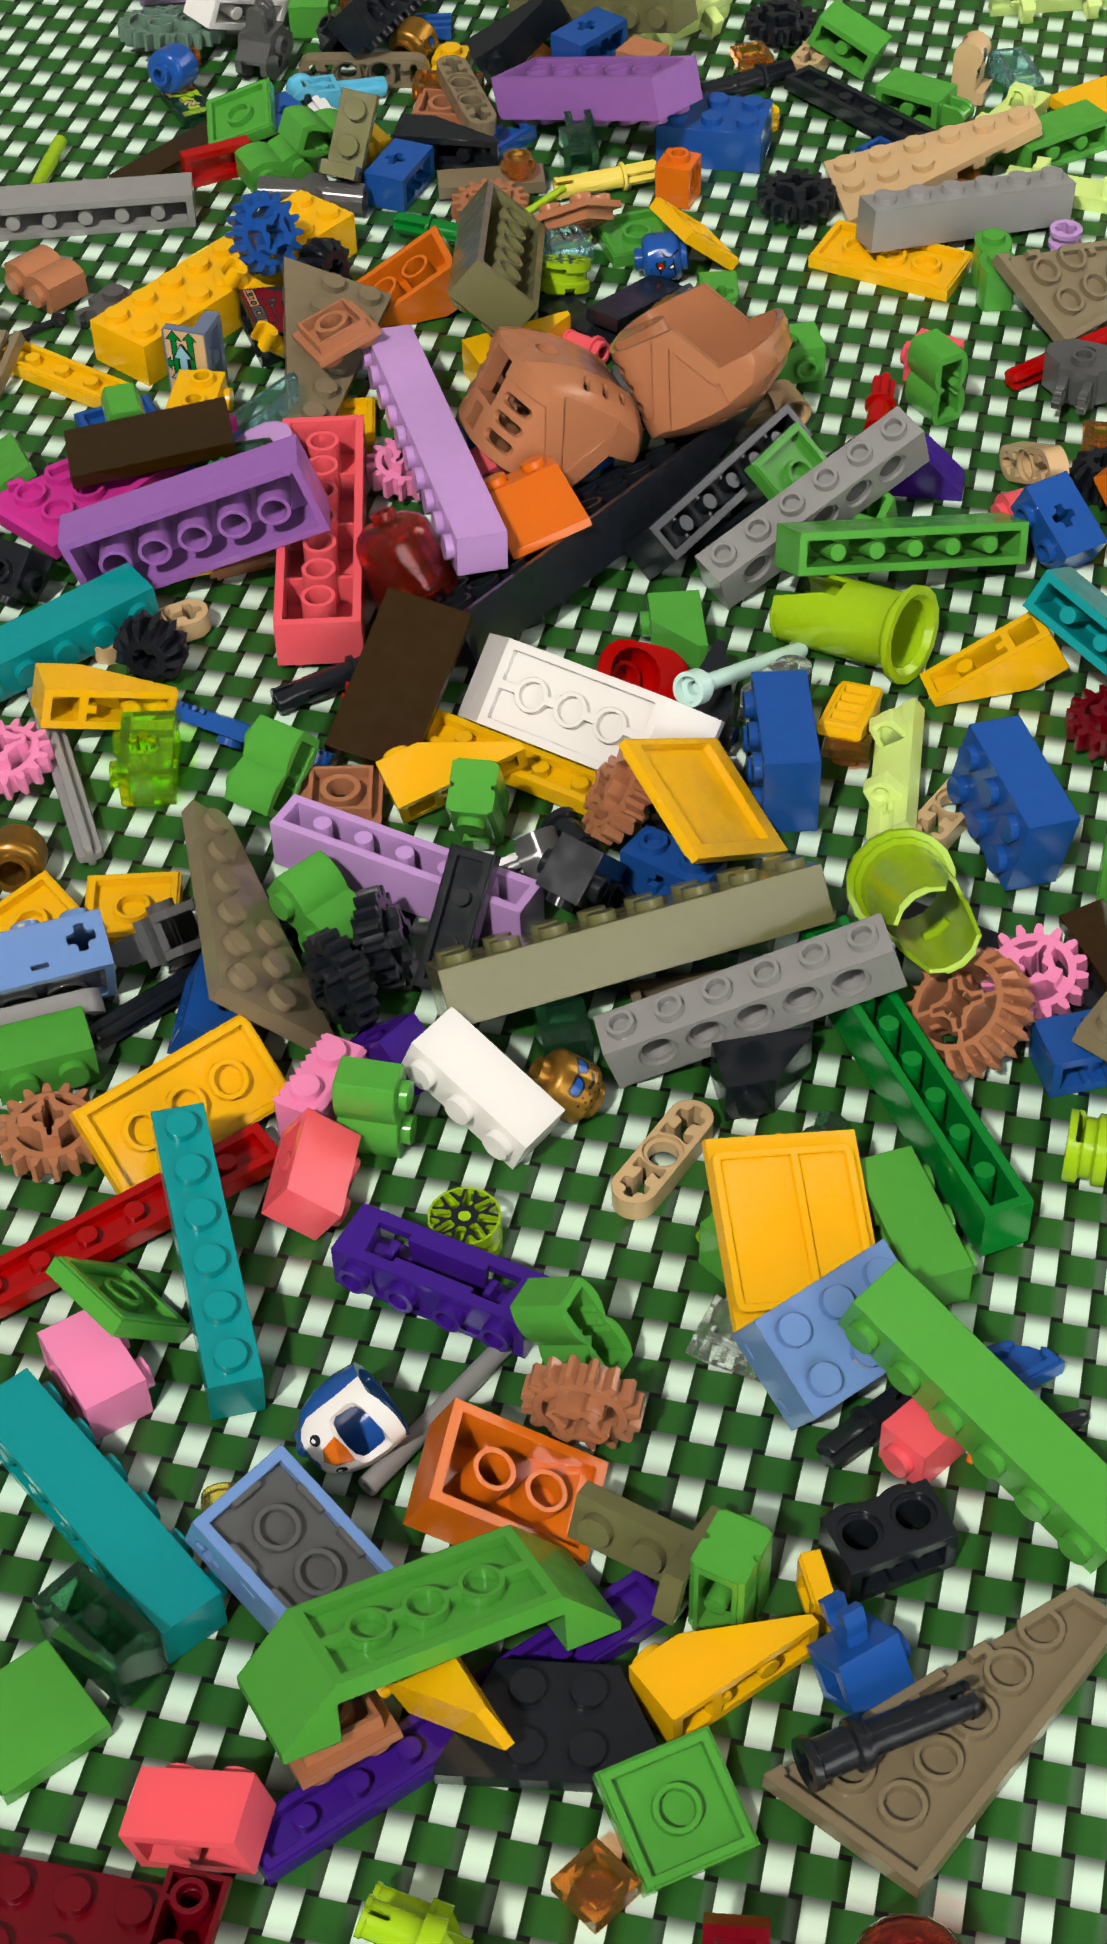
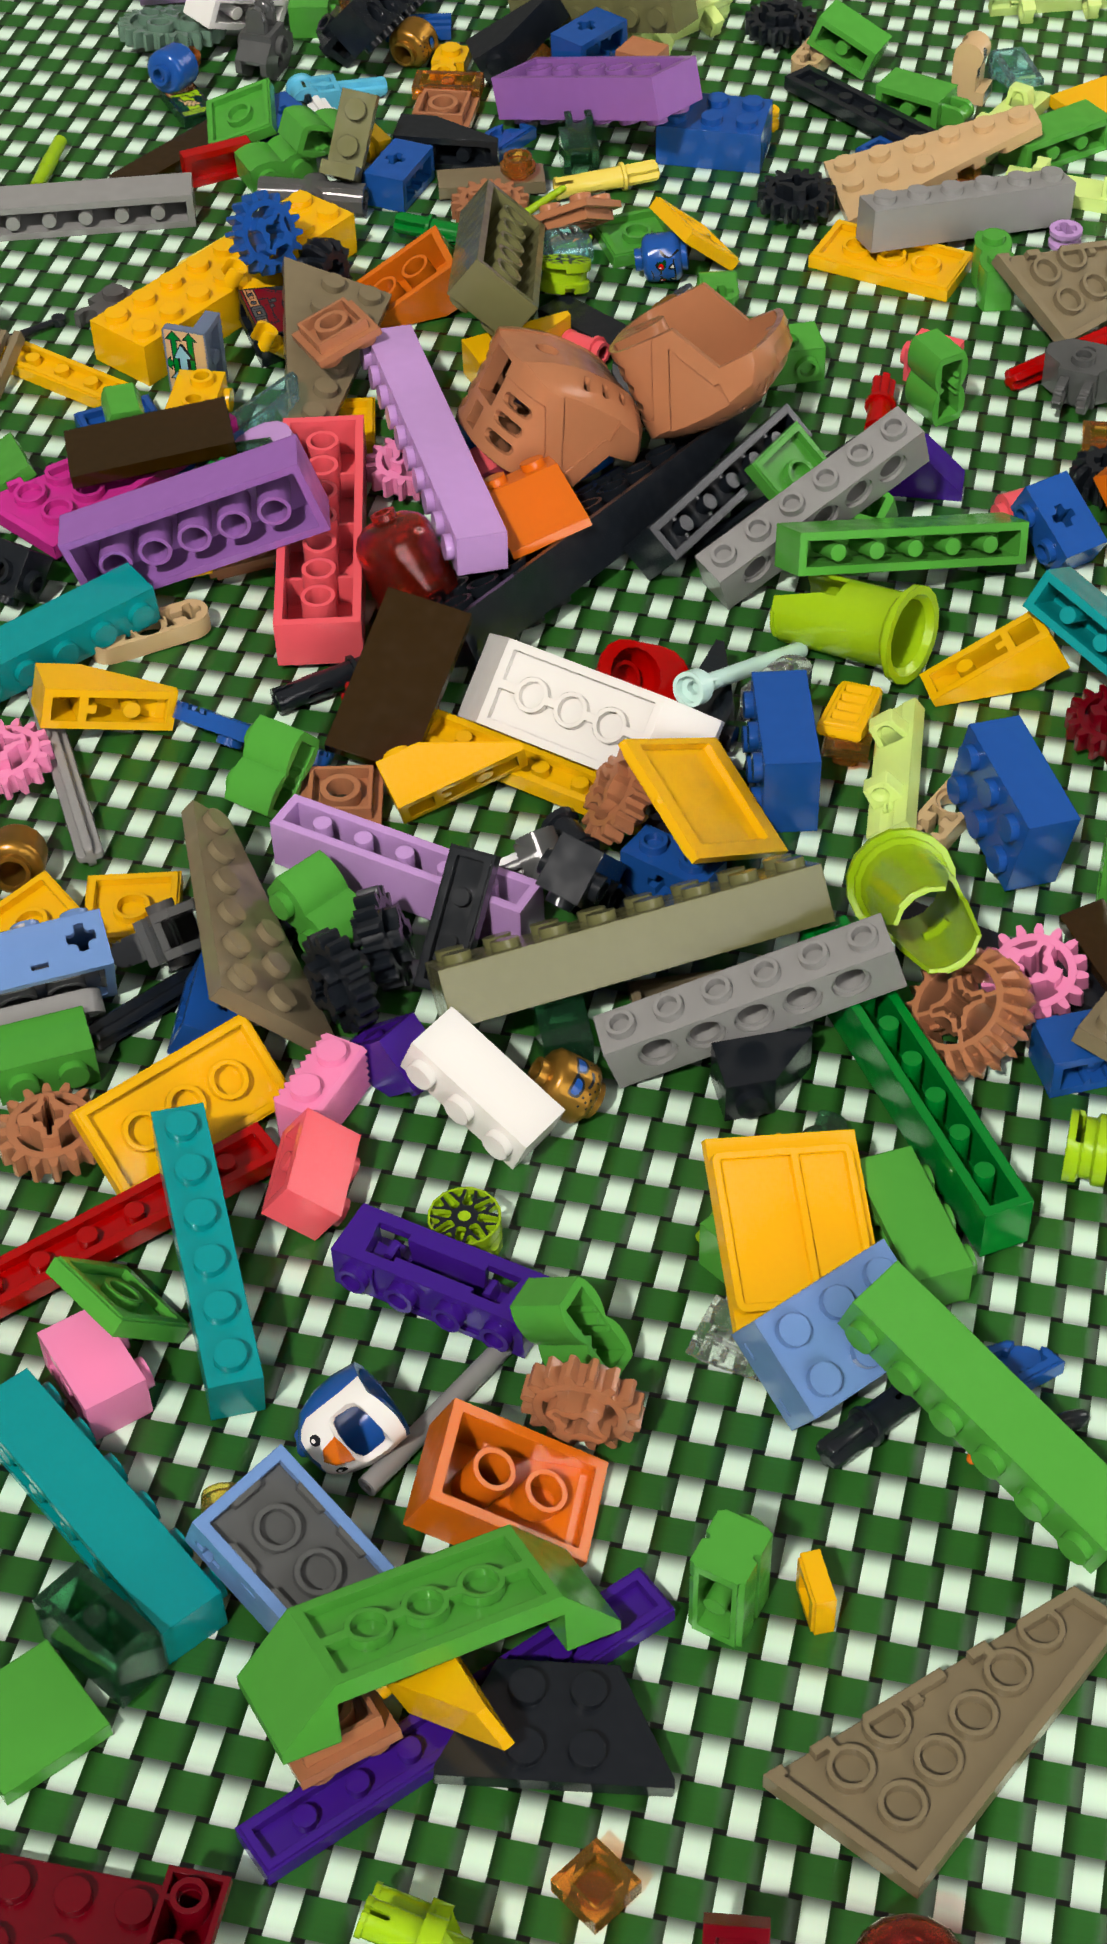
nougat brick [4,244,89,314] -> none
clear neon green brick [109,710,181,807] -> none
black gear [113,609,190,684] -> none
coral brick [118,1762,276,1875] -> none
dark tan beam [298,52,430,88] -> none
bright green brick [332,1055,417,1159] -> none
dark tan beam [436,55,497,136] -> none
bright green brick [446,758,510,850] -> none
olive bracket [567,1480,722,1626] -> none
black tile [586,275,682,333] -> none
bright green tile [592,1725,761,1898] -> none
tan beam [611,1099,714,1220] -> none
yellow slope [629,1613,819,1742] -> none
bright green slope [640,590,708,670] -> none
orange brick [655,147,702,210] -> none
black axle [700,58,796,96] -> none
clear orange plate [730,40,774,72] -> none
tan axle [743,379,811,429] -> none
black pin [791,1679,981,1793] -> none
blue brick [806,1589,915,1717] -> none
black brick [818,1479,959,1605] -> none
coral brick [878,1398,966,1484] -> none
tan beam [999,441,1069,485] -> none

